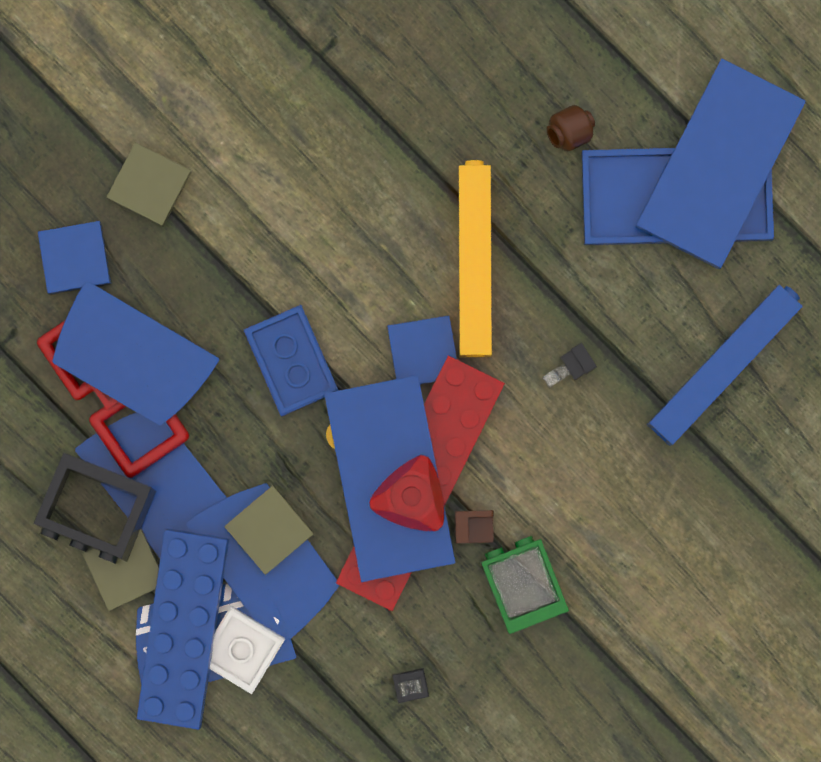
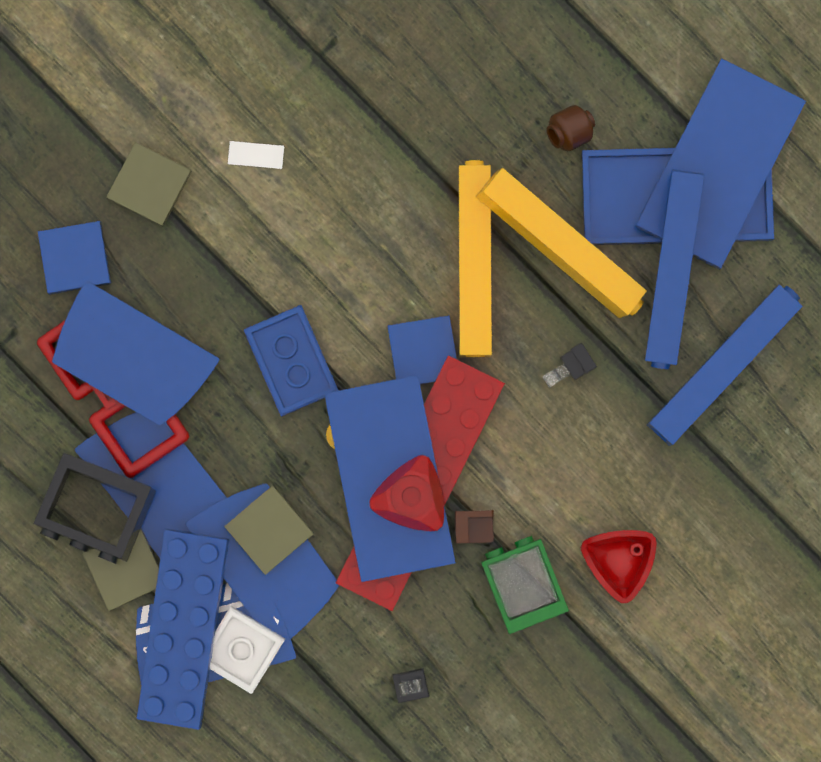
none -> white sticker [228,141,284,169]
none -> yellow brick [475,168,647,318]
none -> red hat [581,530,657,603]
none -> blue brick [645,169,705,369]

